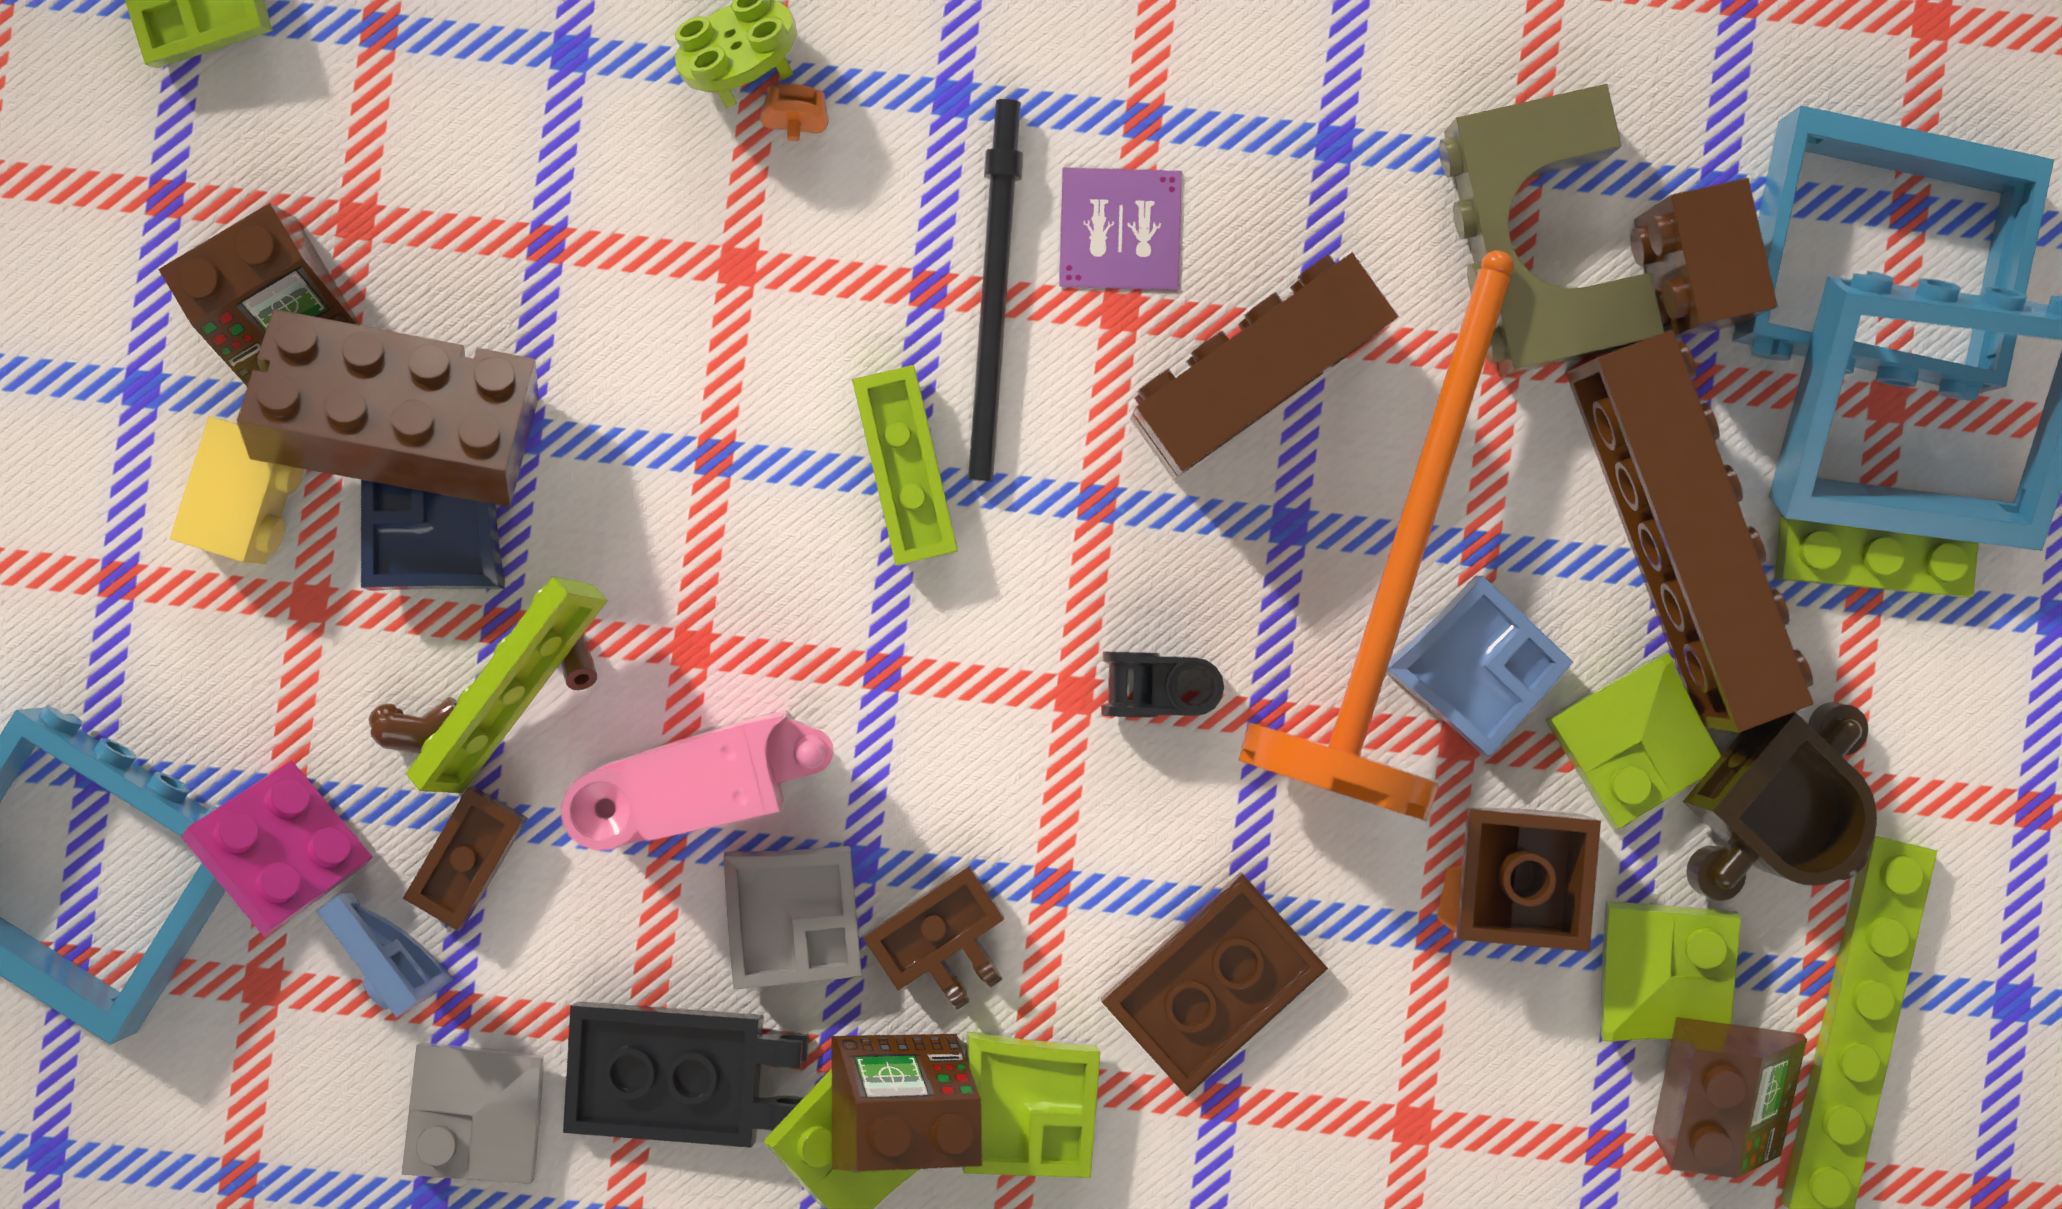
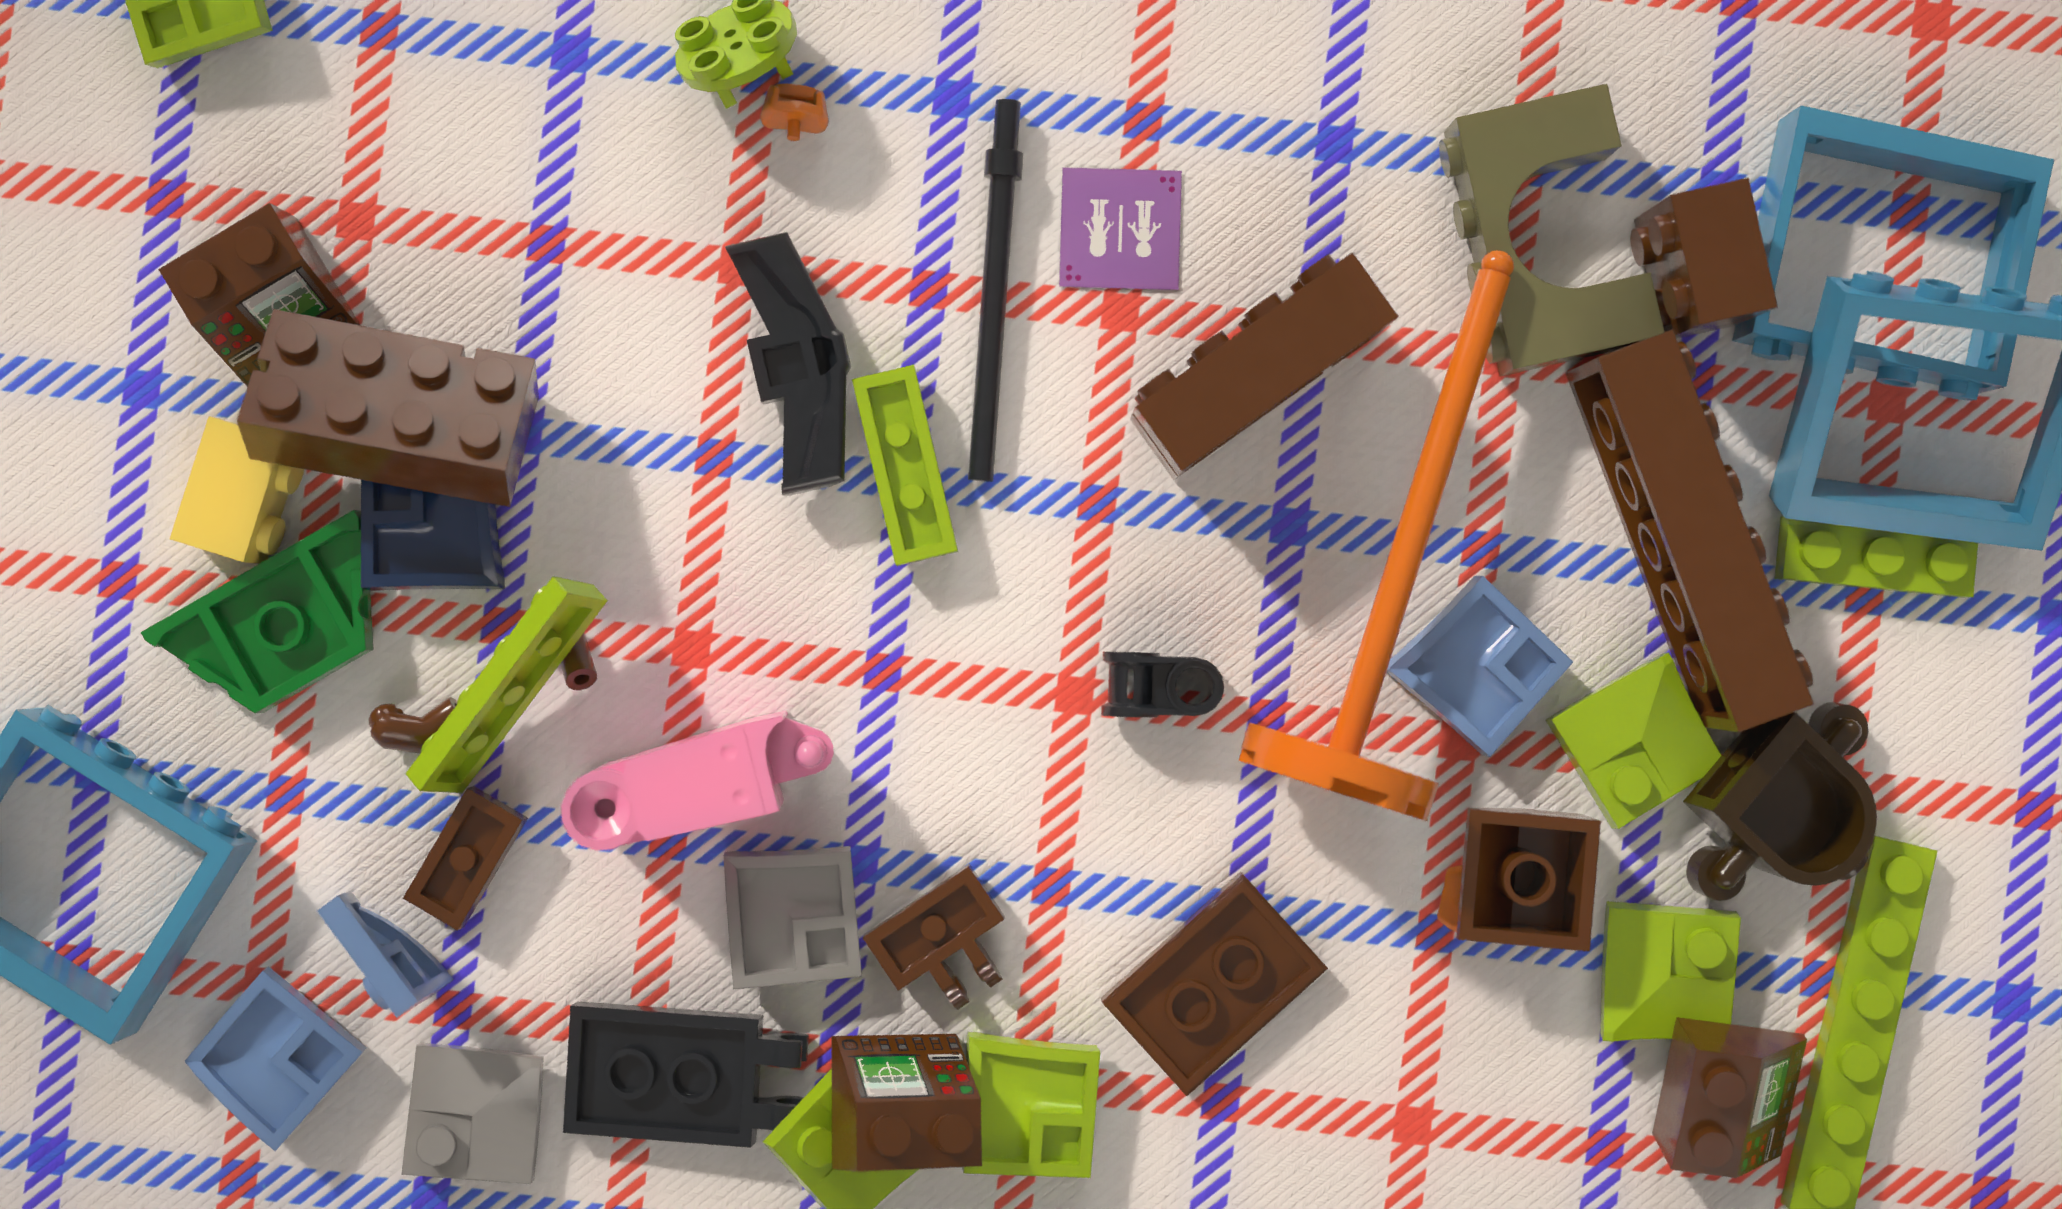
dark pink plate [181,760,373,937] -> none
none -> green wing [140,510,374,714]
none -> medium blue plate [184,966,367,1151]
none -> black plate [725,232,851,496]

